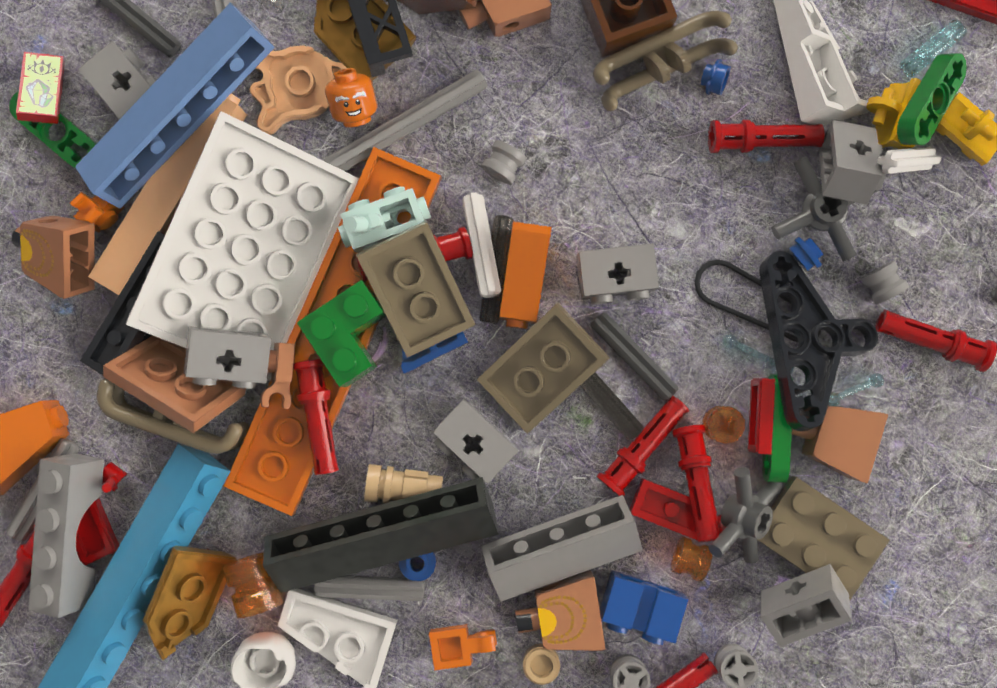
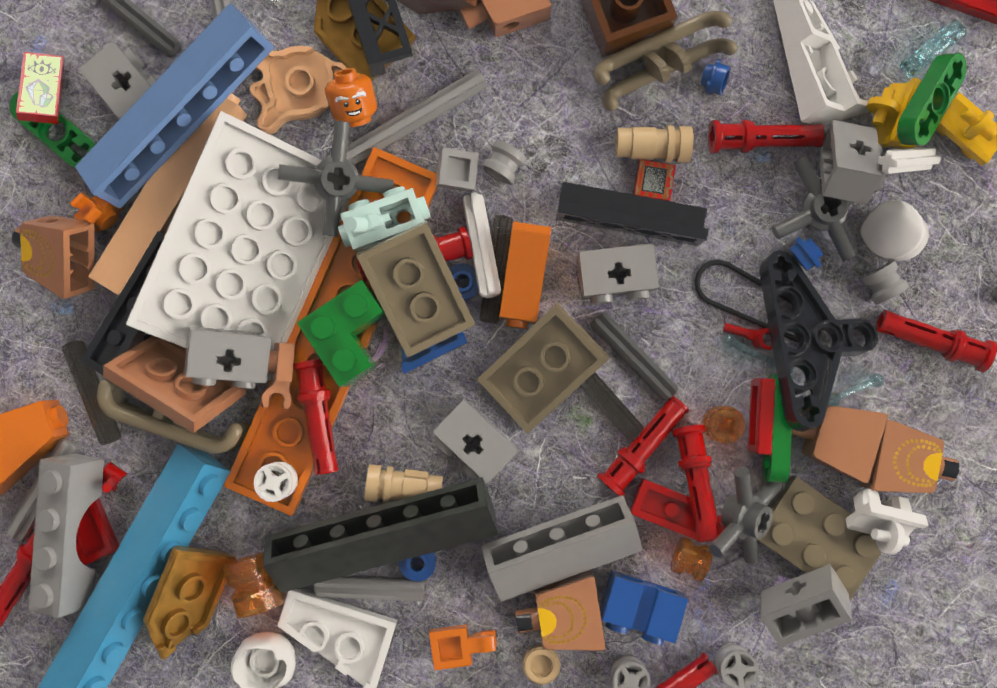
none -> clear smoke axle [62,340,121,445]
none -> white wheel [253,461,298,502]
none -> dark grey bar [278,121,394,237]
none -> light grey tile [435,147,479,192]
none -> blue plate [449,263,479,300]
none -> black fence [555,182,709,246]
none -> tan axle [615,125,694,163]
none -> tile [633,159,676,201]
none -> red hand [723,323,772,350]
none -> white hips [845,488,928,555]
none -> white hair [860,200,929,262]
none -> nougat torso [860,419,960,493]

